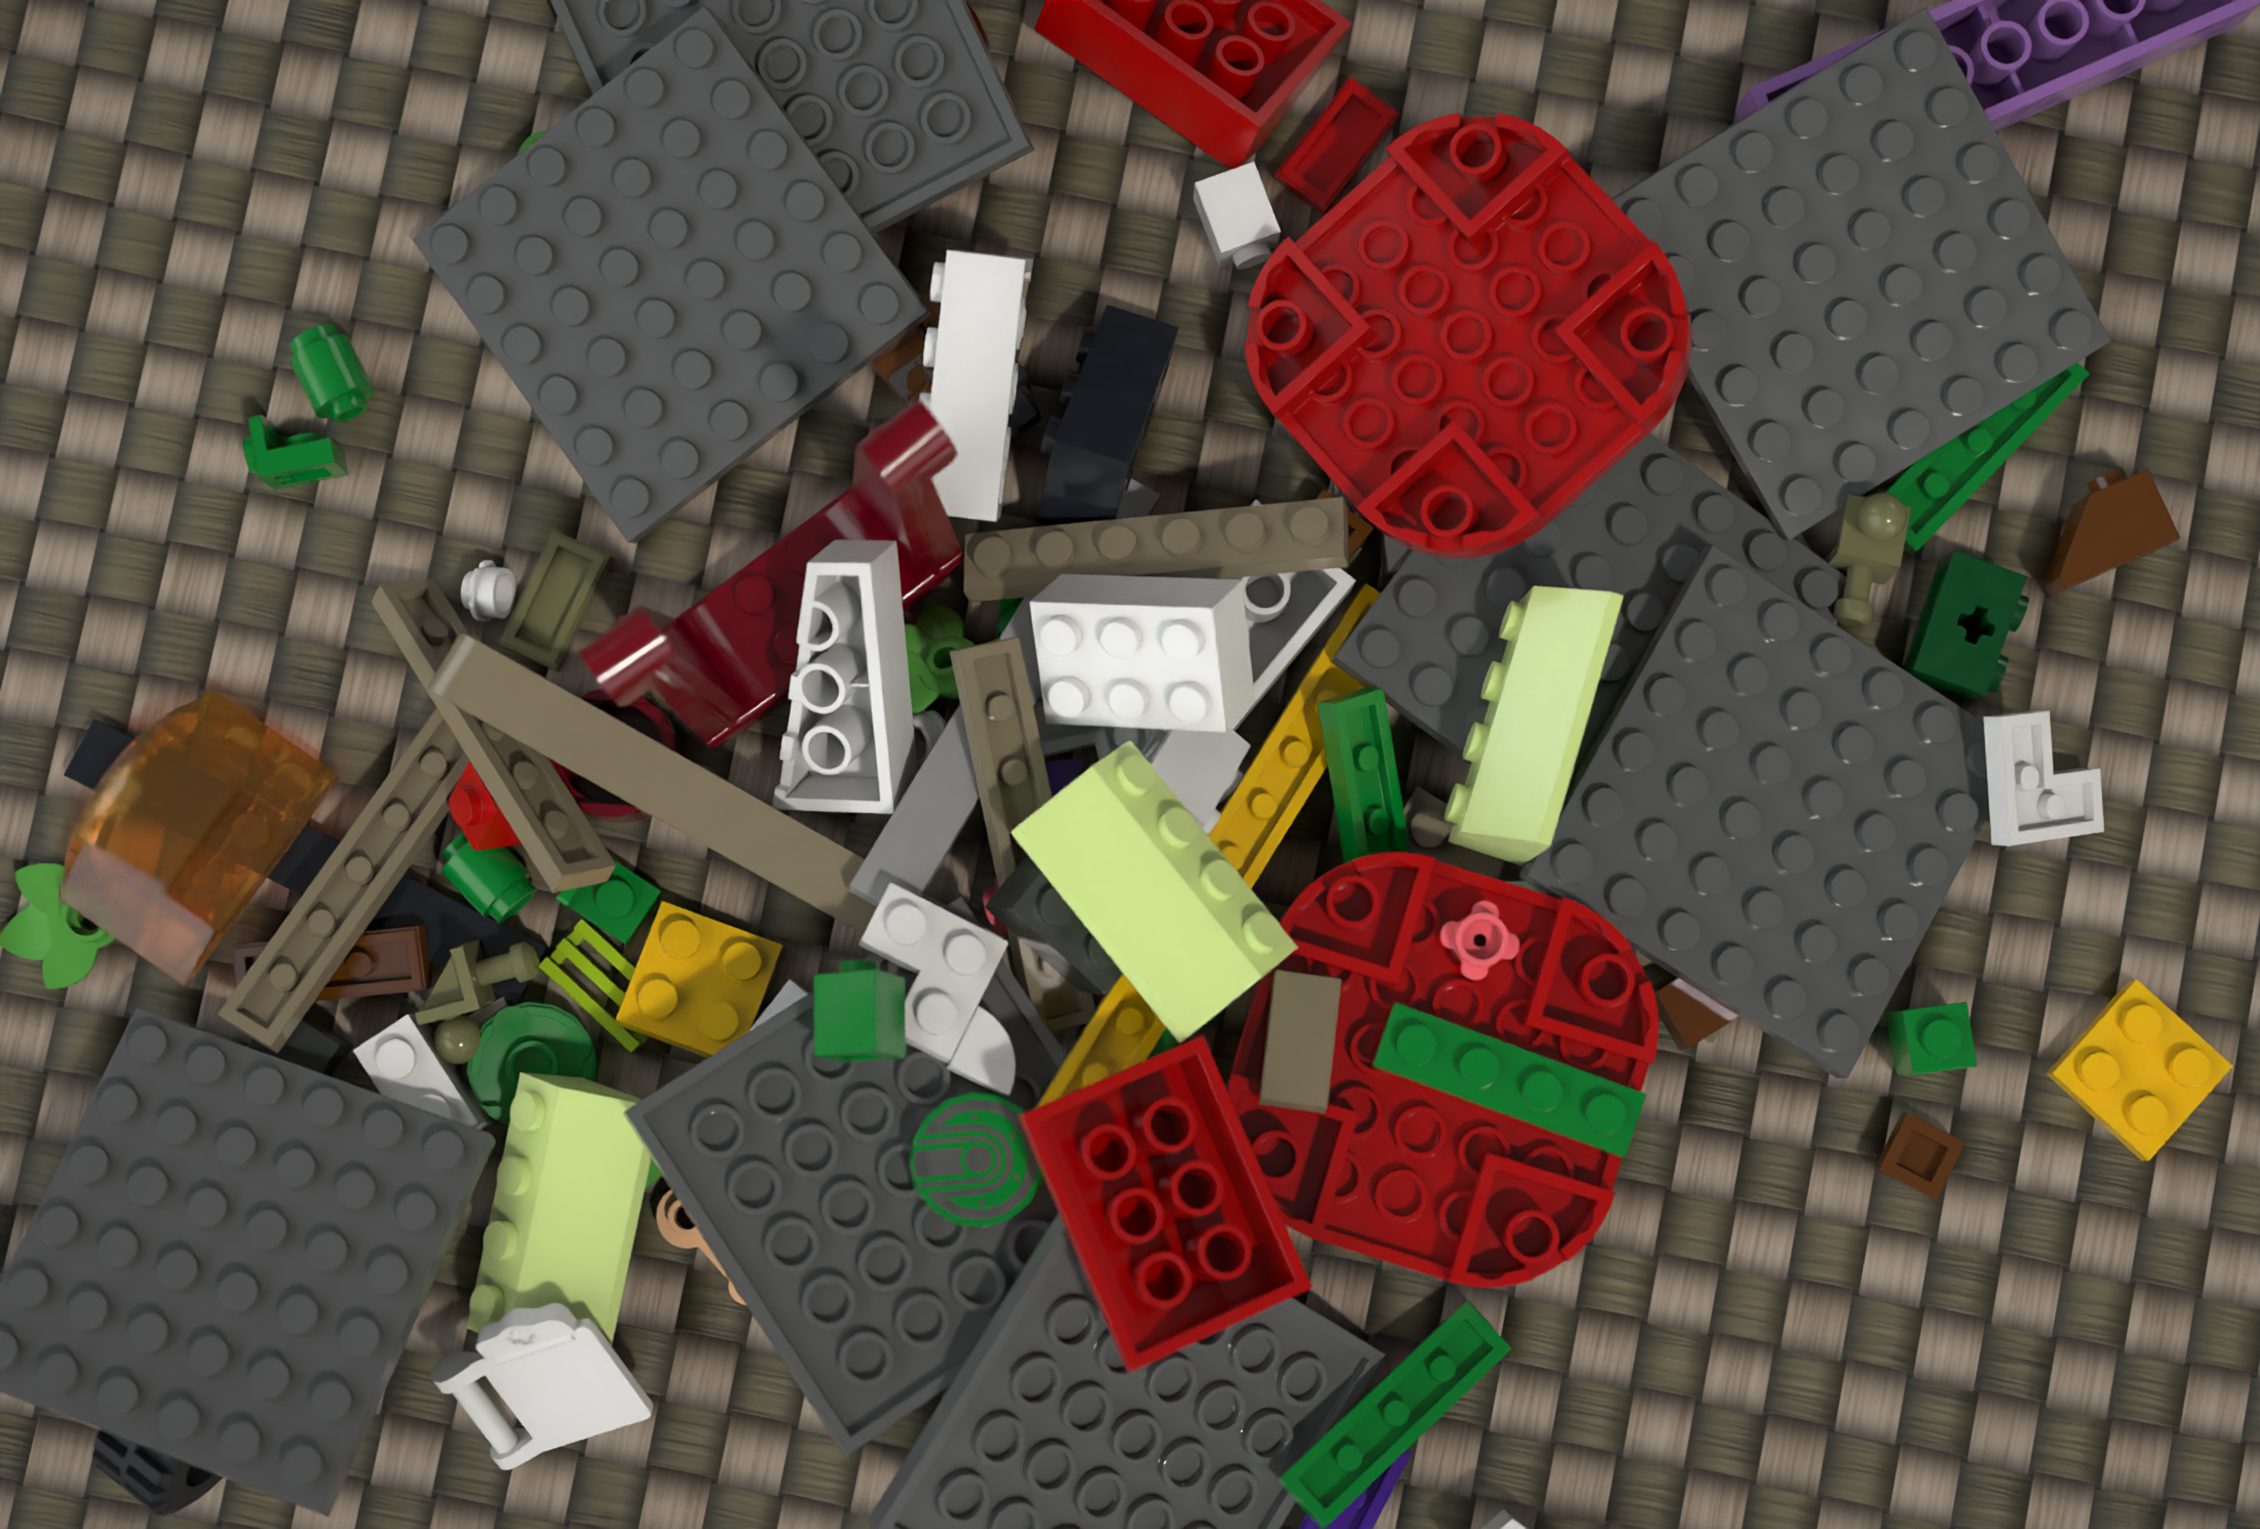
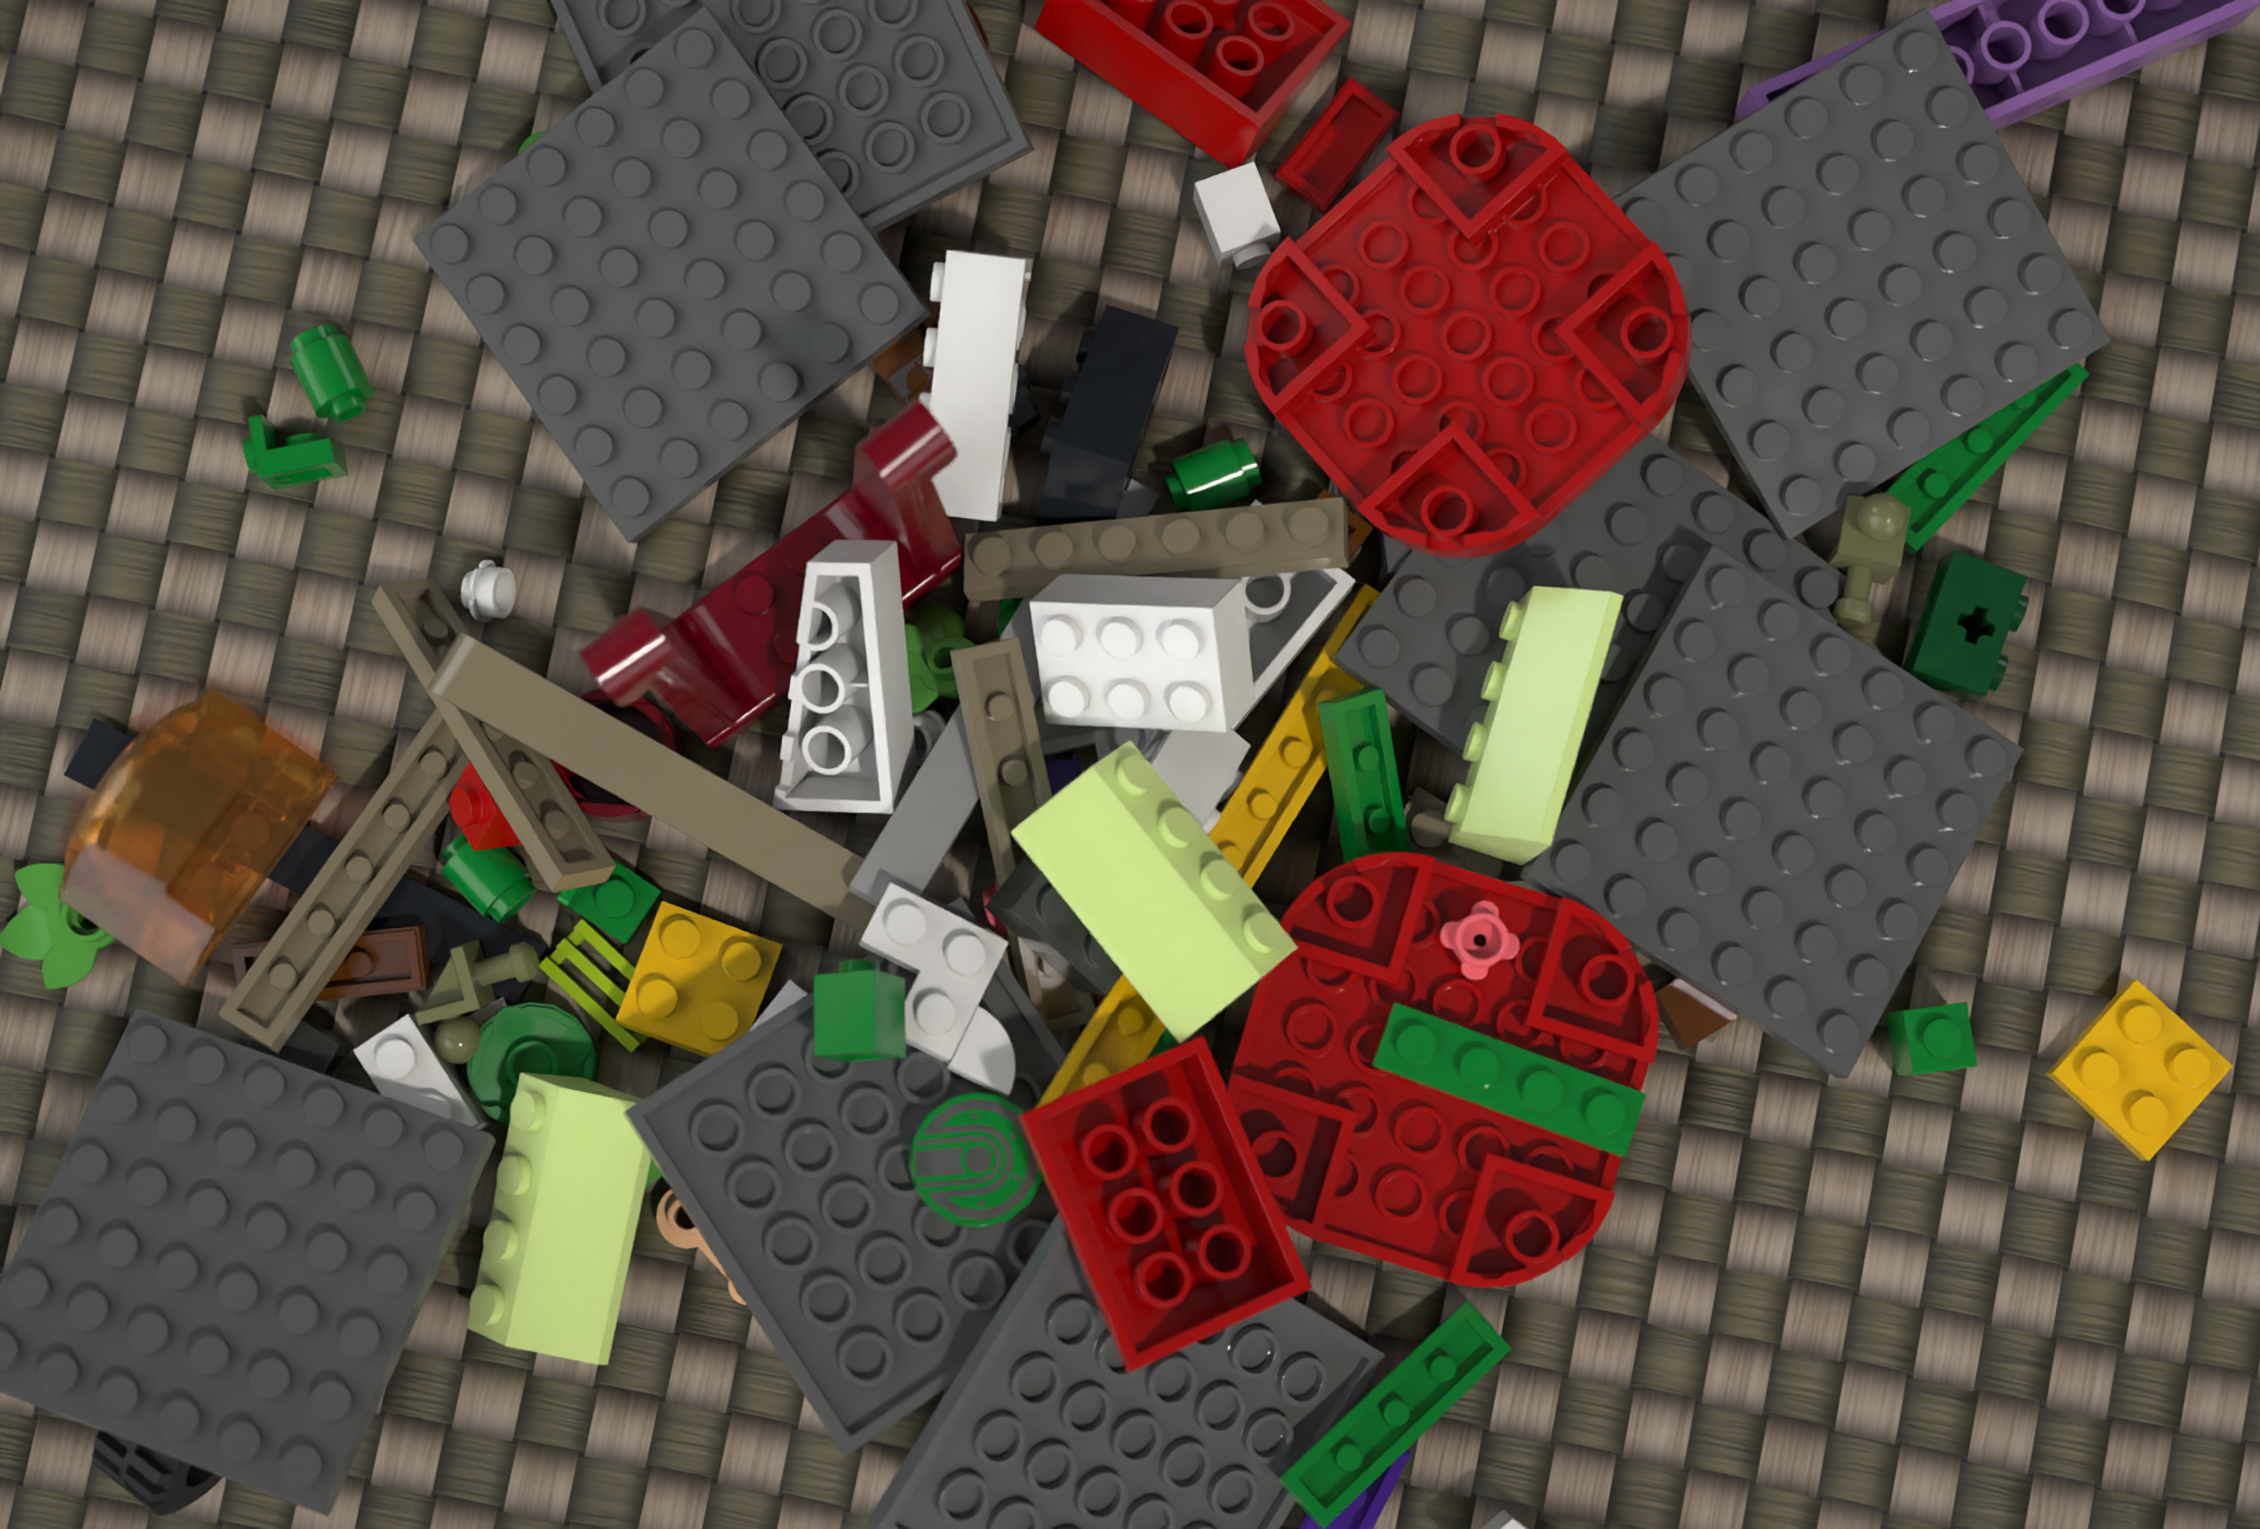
white piece [431,1303,654,1470] -> none
olive tile [498,530,613,672] -> none
dark tan tile [1258,970,1341,1113] -> none
reddish brown plate [1874,1112,1966,1200] -> none
white plate [1983,711,2104,846] -> none
reddish brown slope [2042,467,2181,598] -> none
none -> green brick [1163,437,1262,512]

